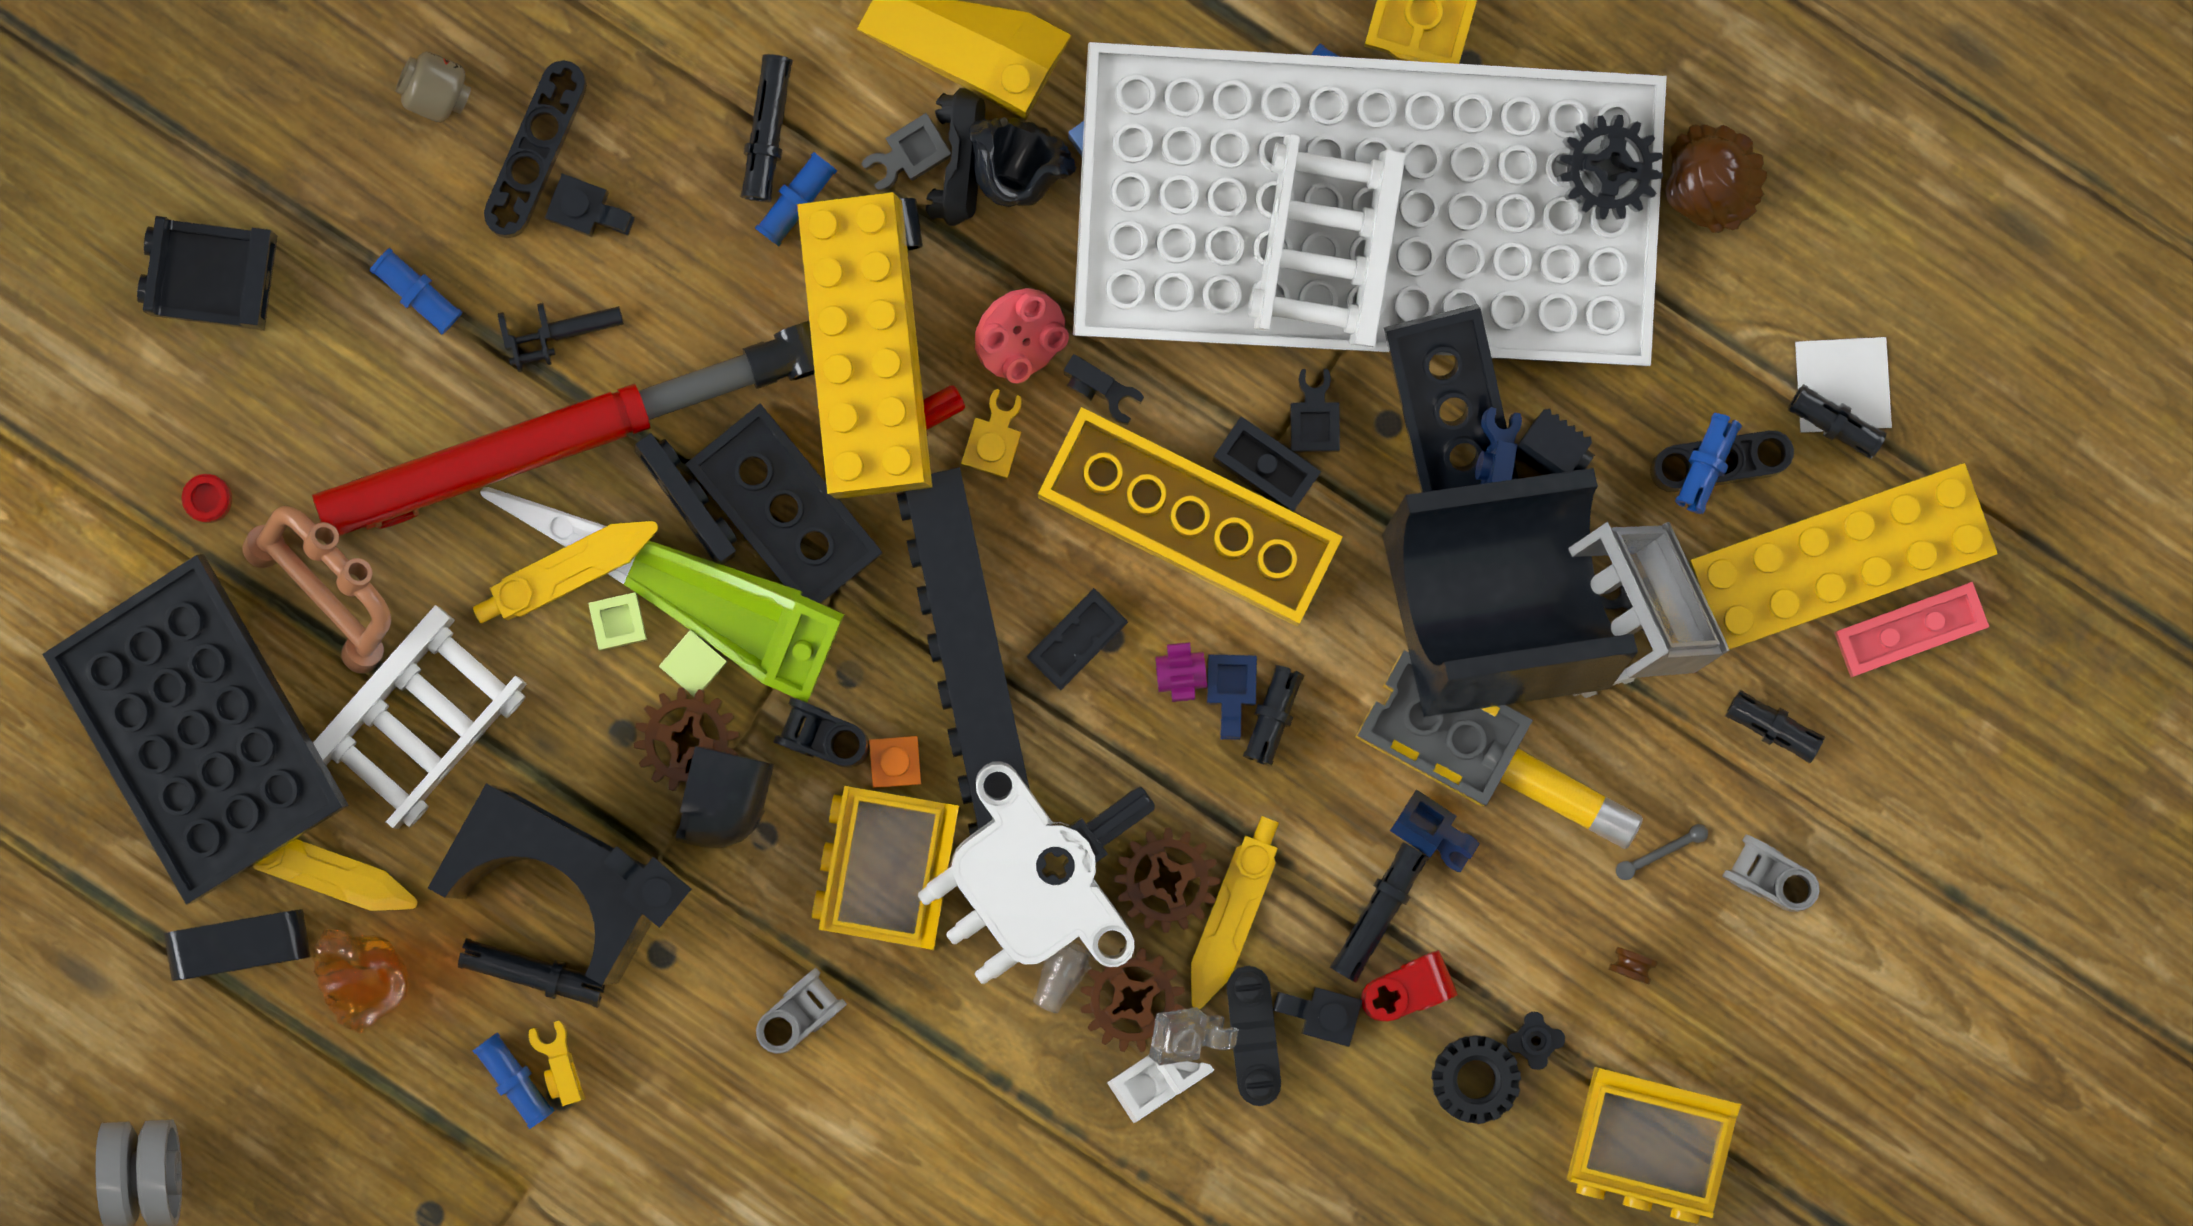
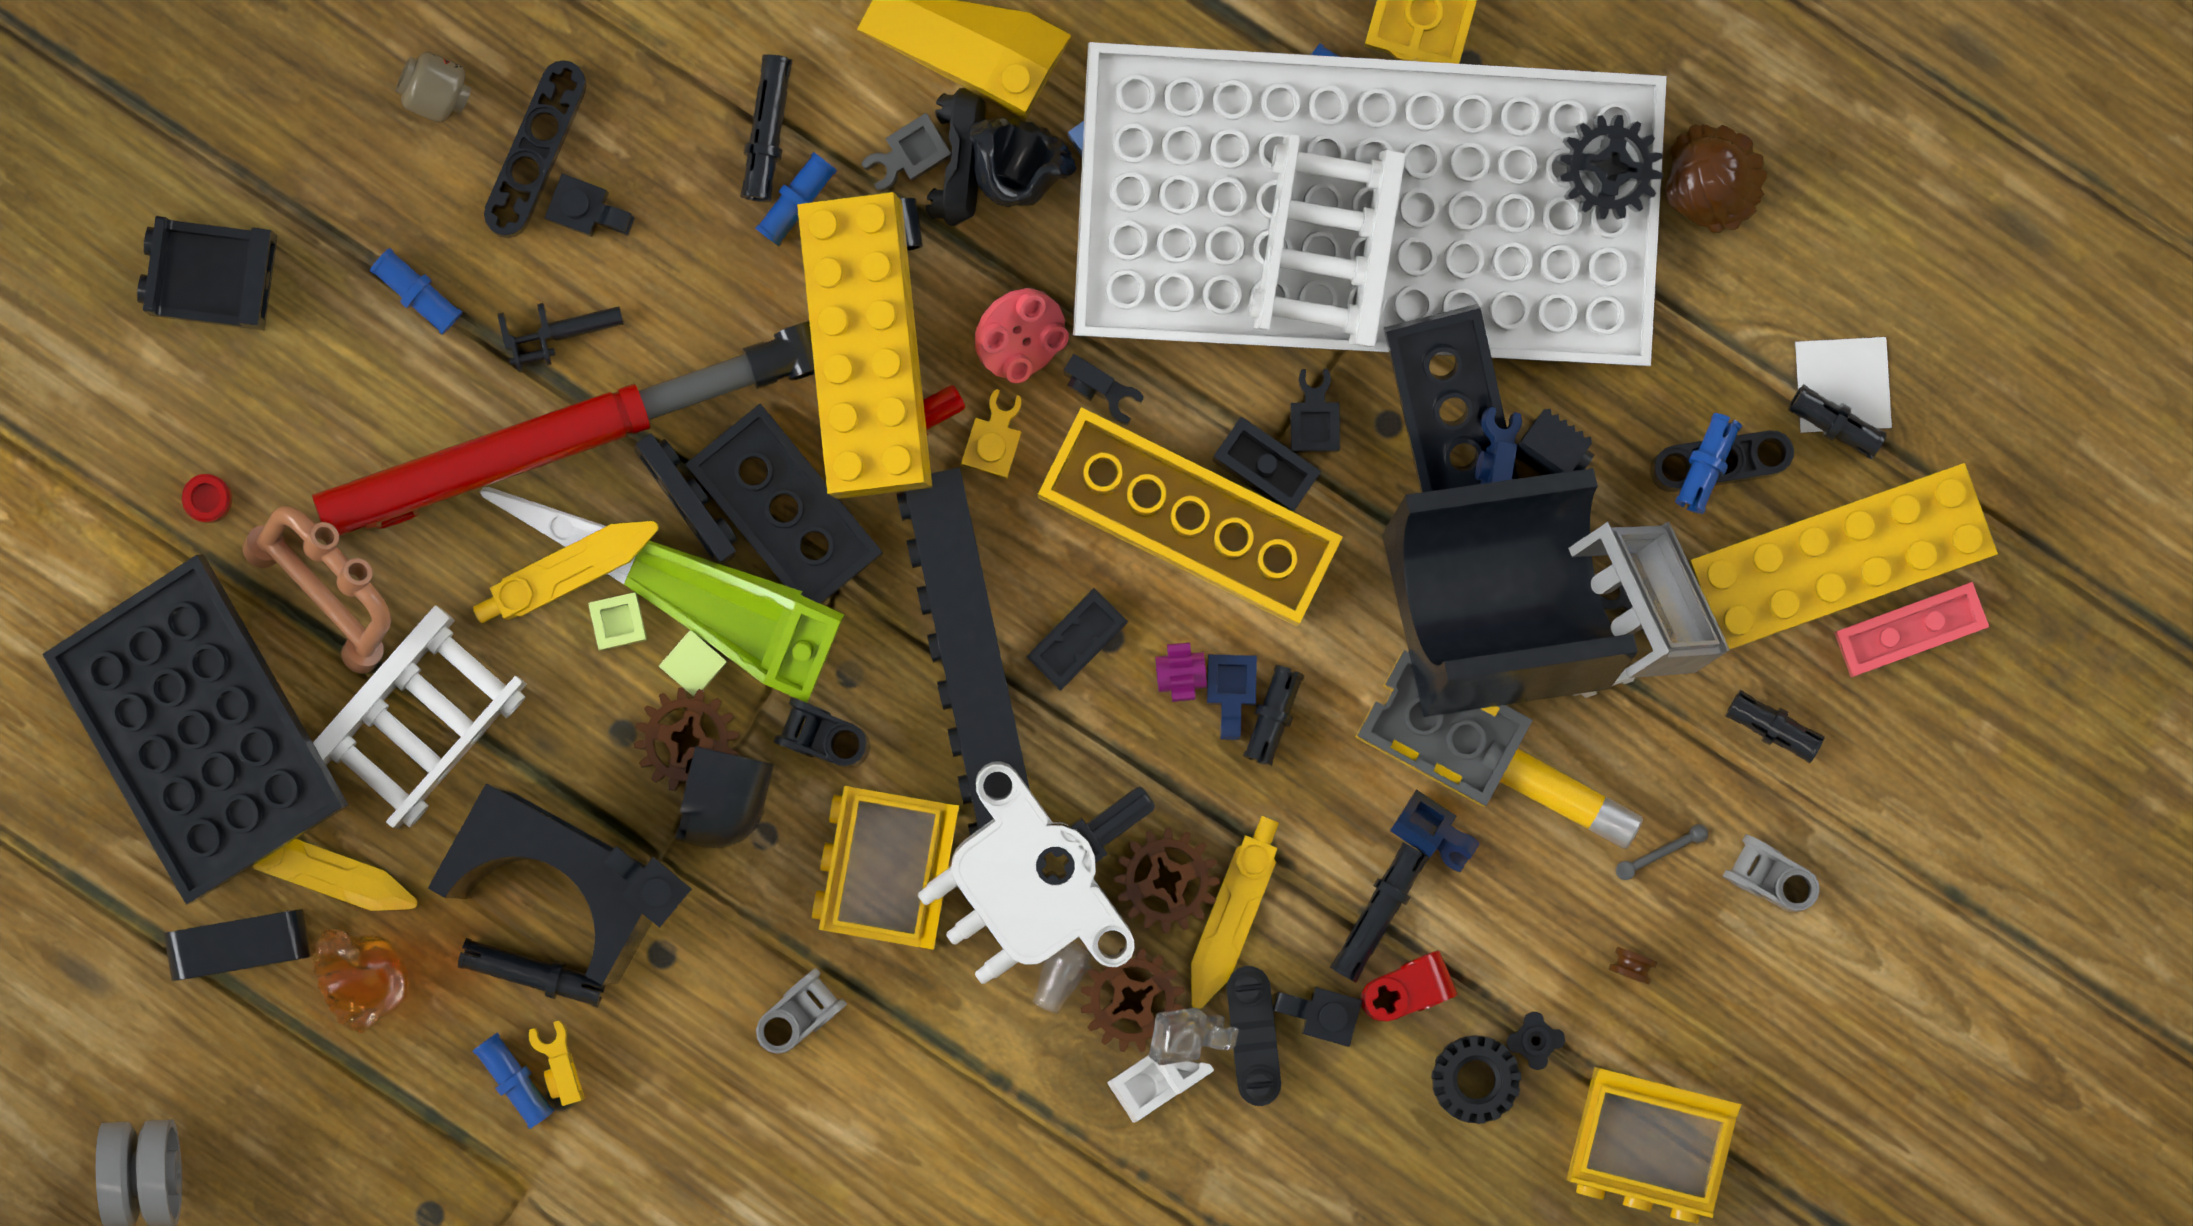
orange plate [869,736,922,788] -> none

